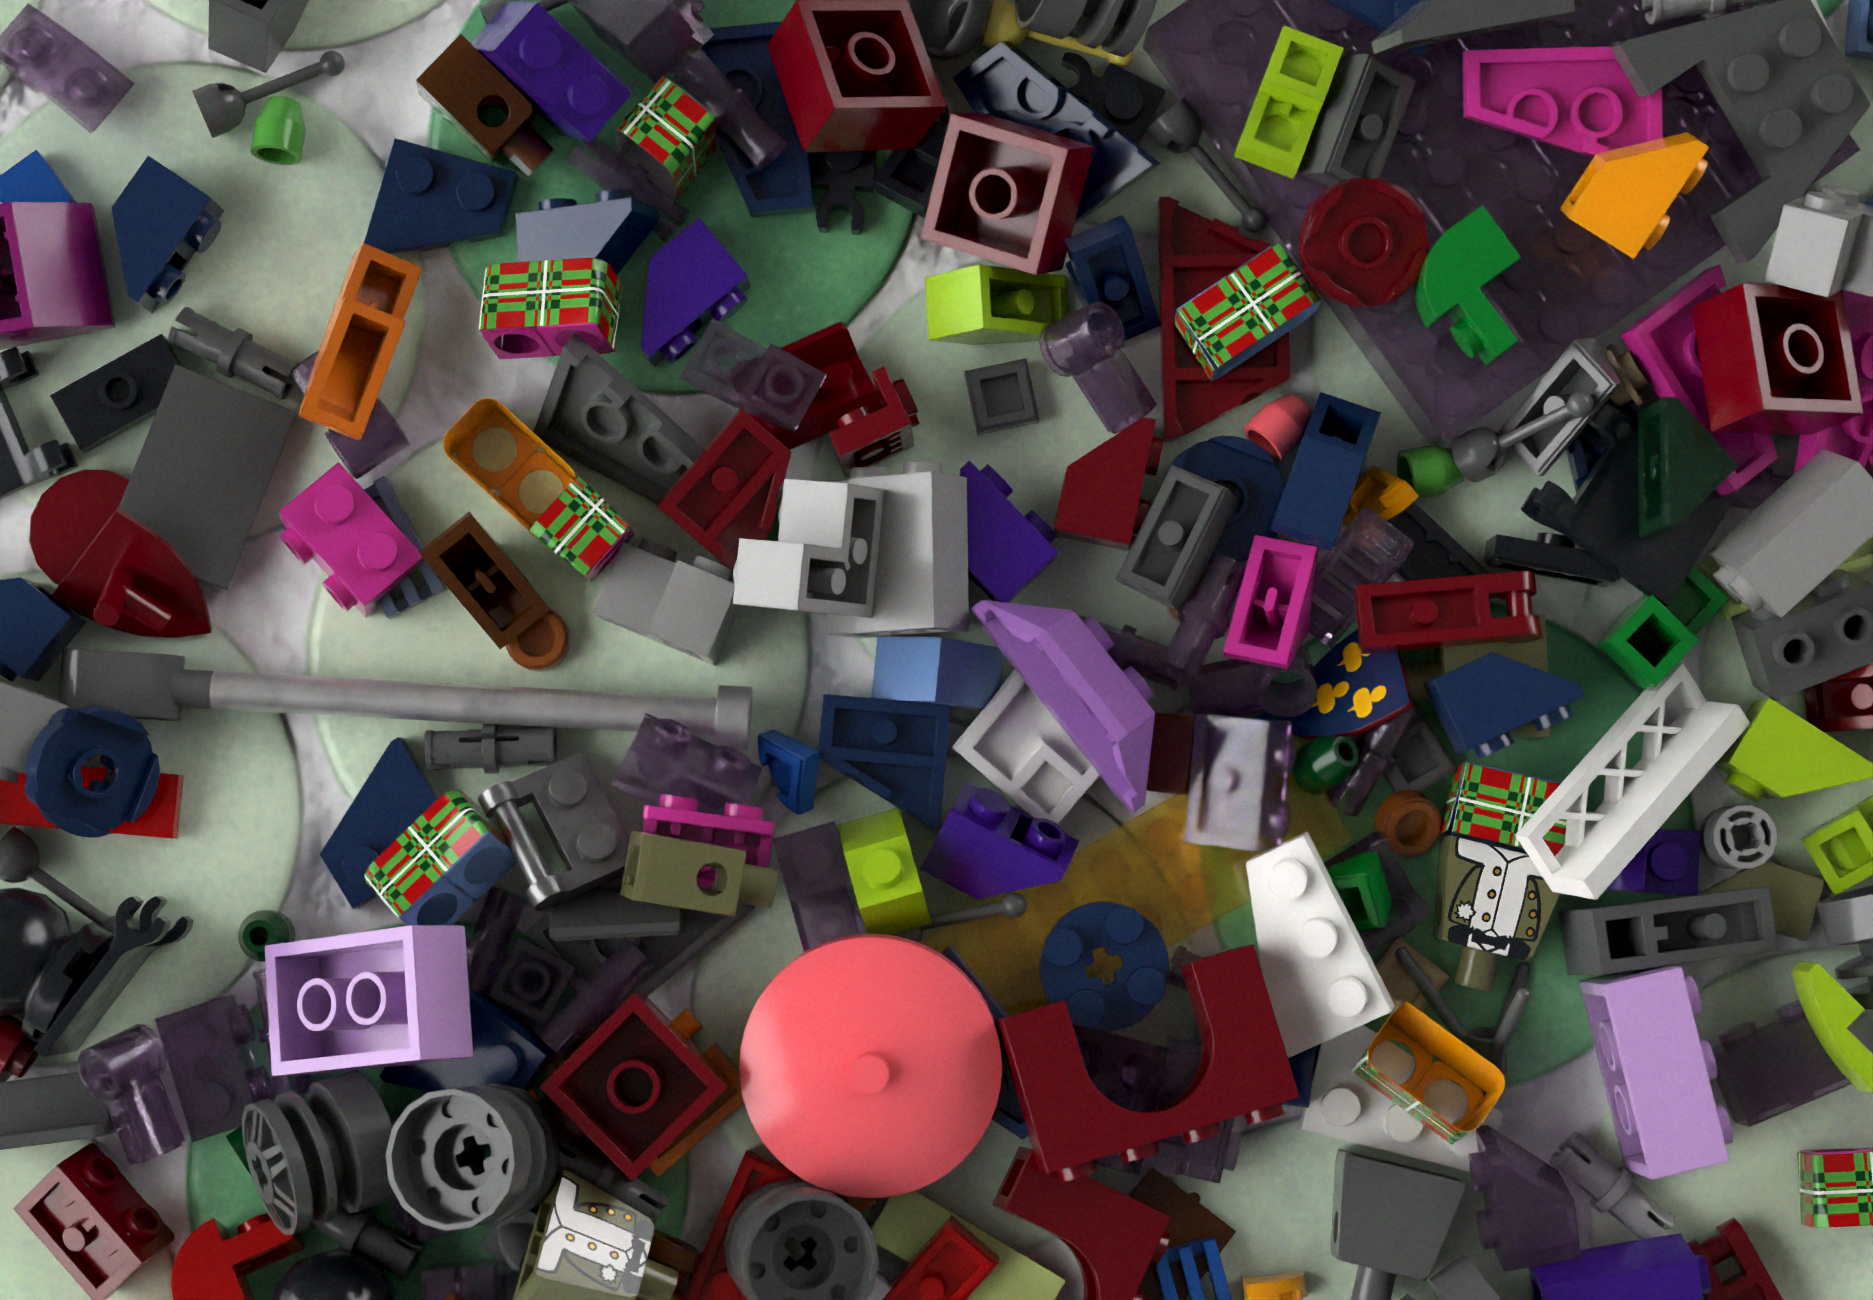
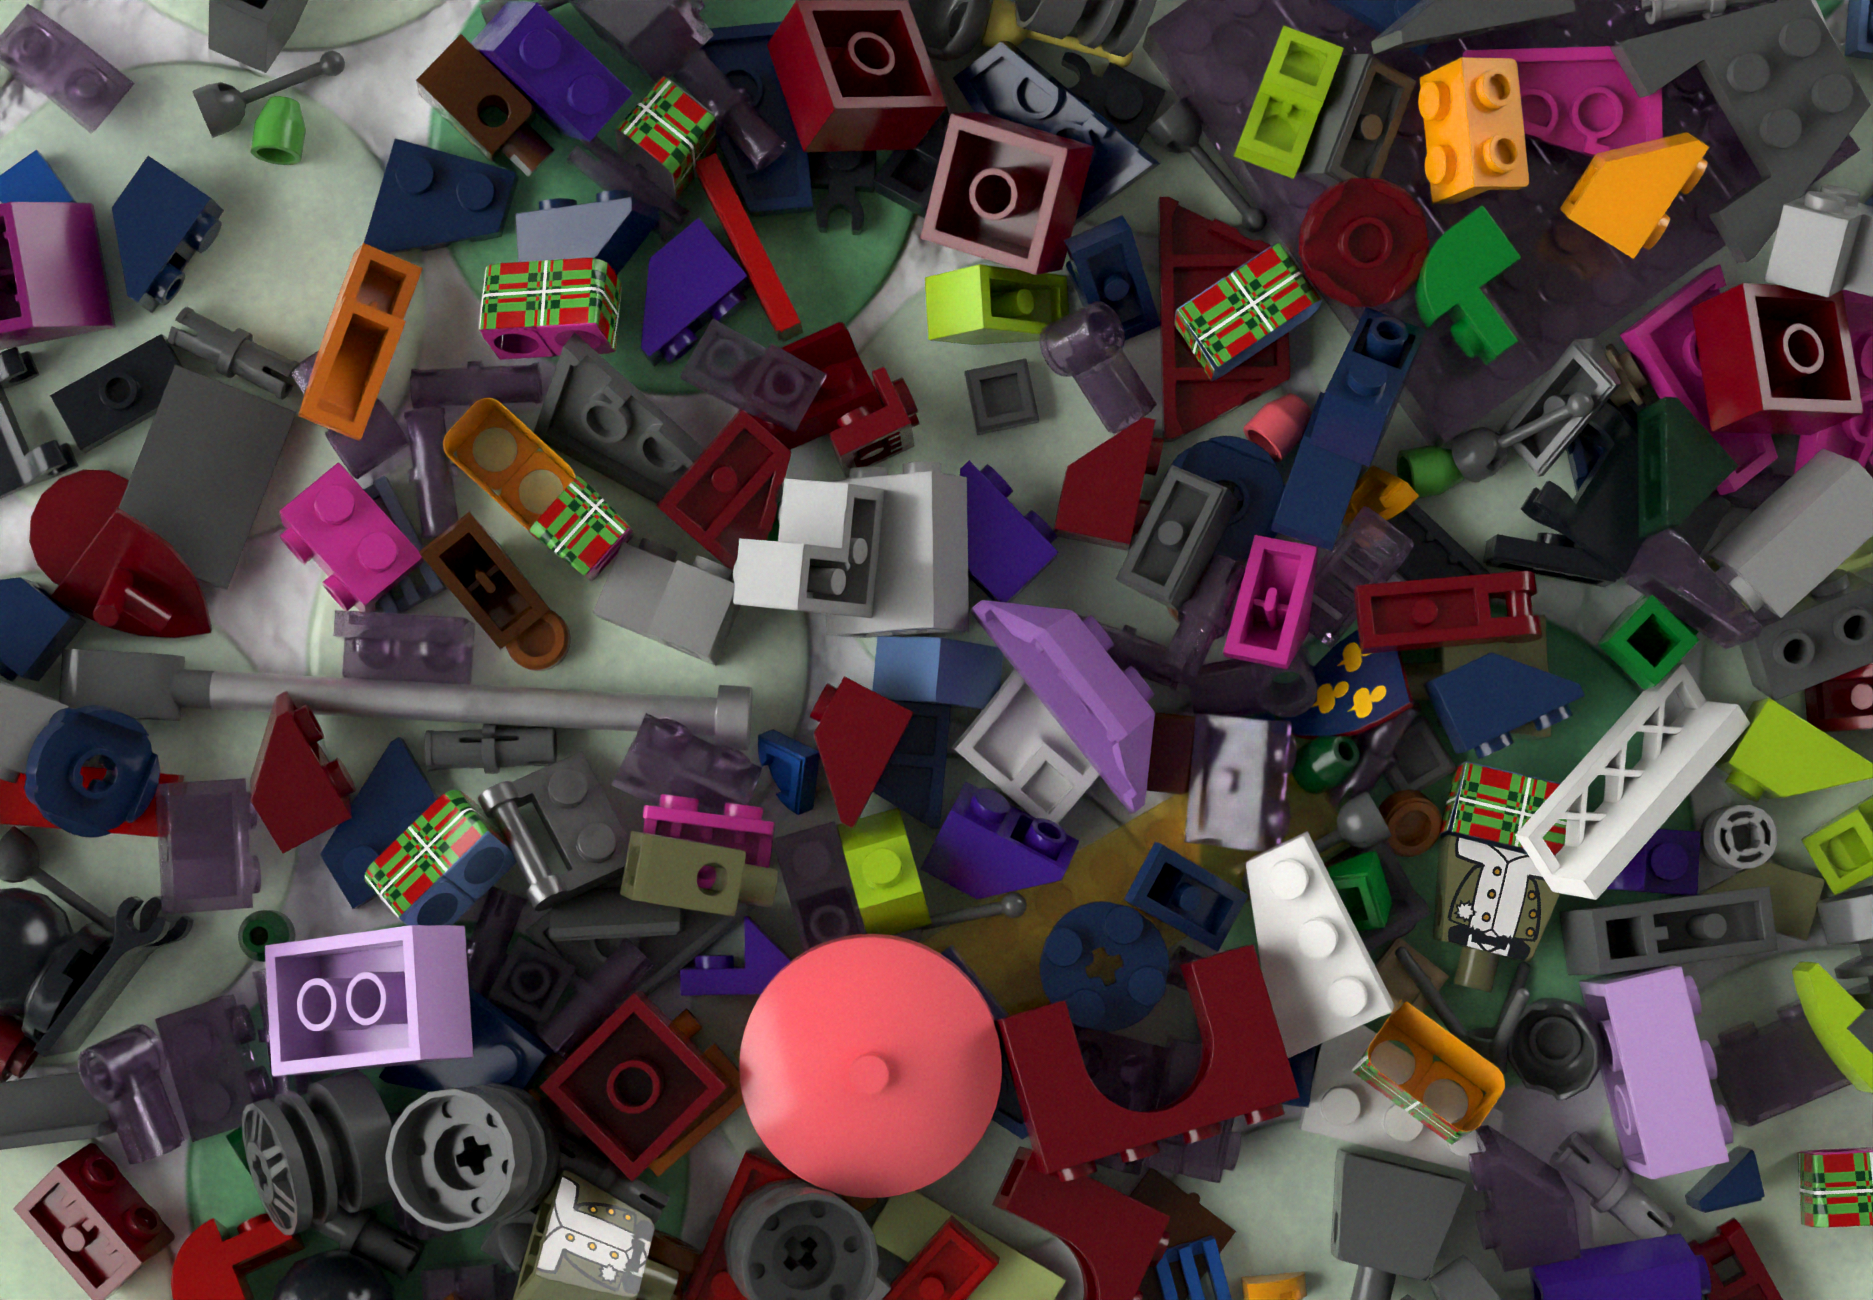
none -> clear purple brick [155,778,261,914]
none -> dark red slope [250,691,356,854]
none -> clear purple bracket [333,610,475,684]
none -> clear purple pin [404,407,459,539]
none -> clear purple pin [410,360,542,410]
none -> dark purple slope [680,916,793,996]
none -> red tile [695,153,803,342]
none -> dark red slope [810,676,914,828]
none -> dark blue slope [1124,841,1248,952]
none -> dark grey hinge [1241,791,1392,894]
none -> dark blue slope [1309,307,1426,467]
none -> light orange bracket [1418,57,1529,204]
none -> dark grey hair [1507,998,1605,1100]
none -> clear purple slope [1623,528,1763,649]
none -> dark blue slope [1685,1146,1765,1213]

